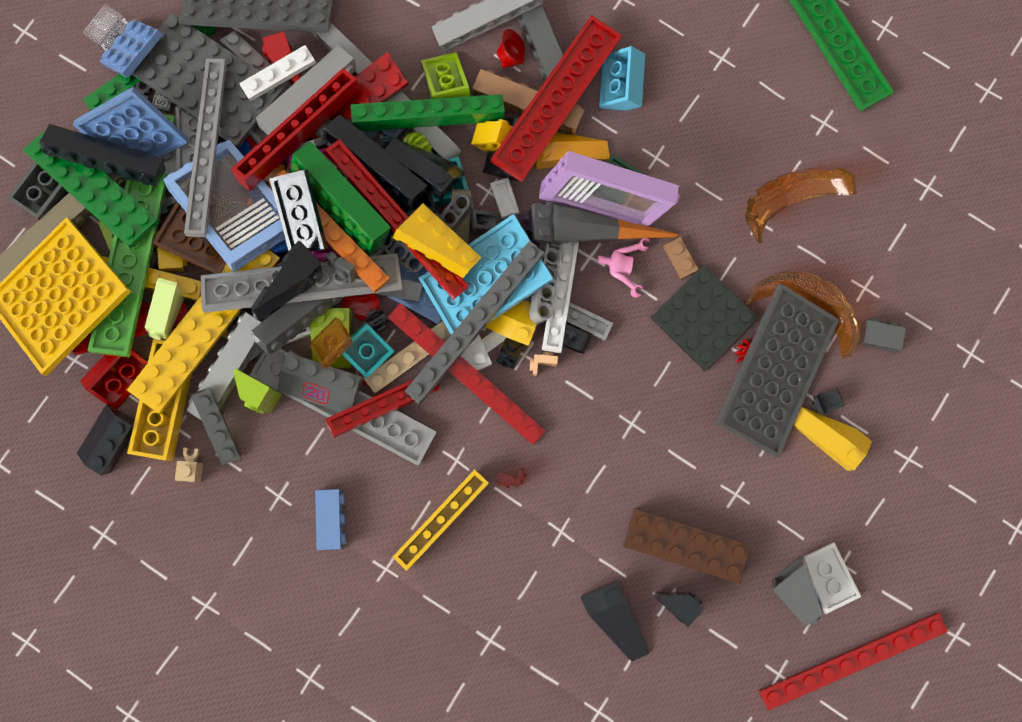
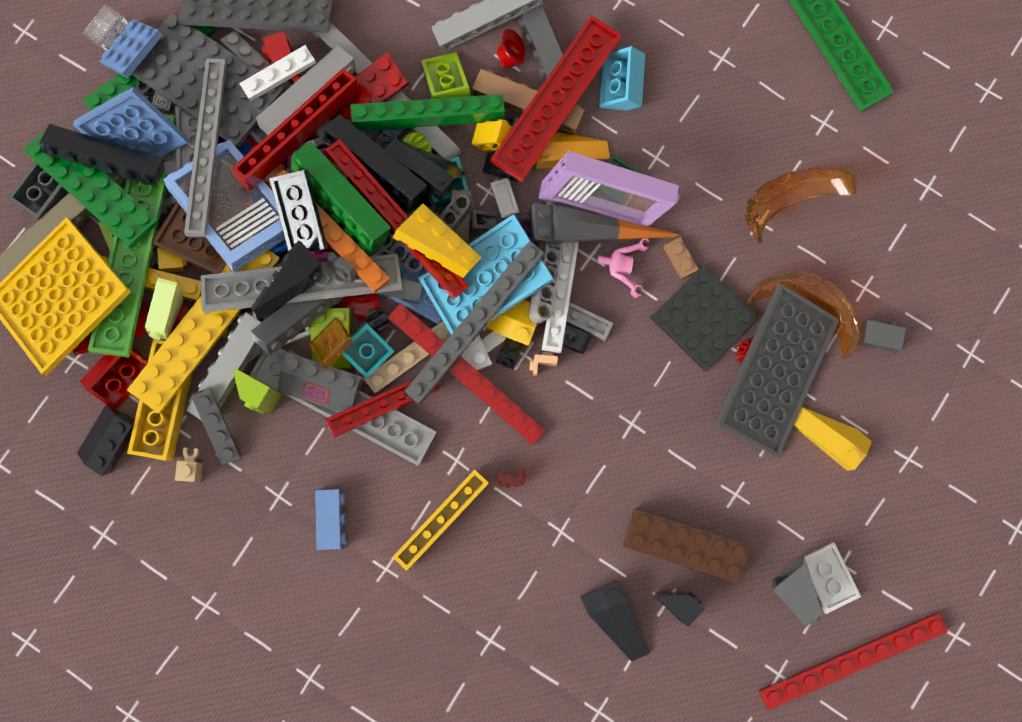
black bracket [812,388,845,415] -> none

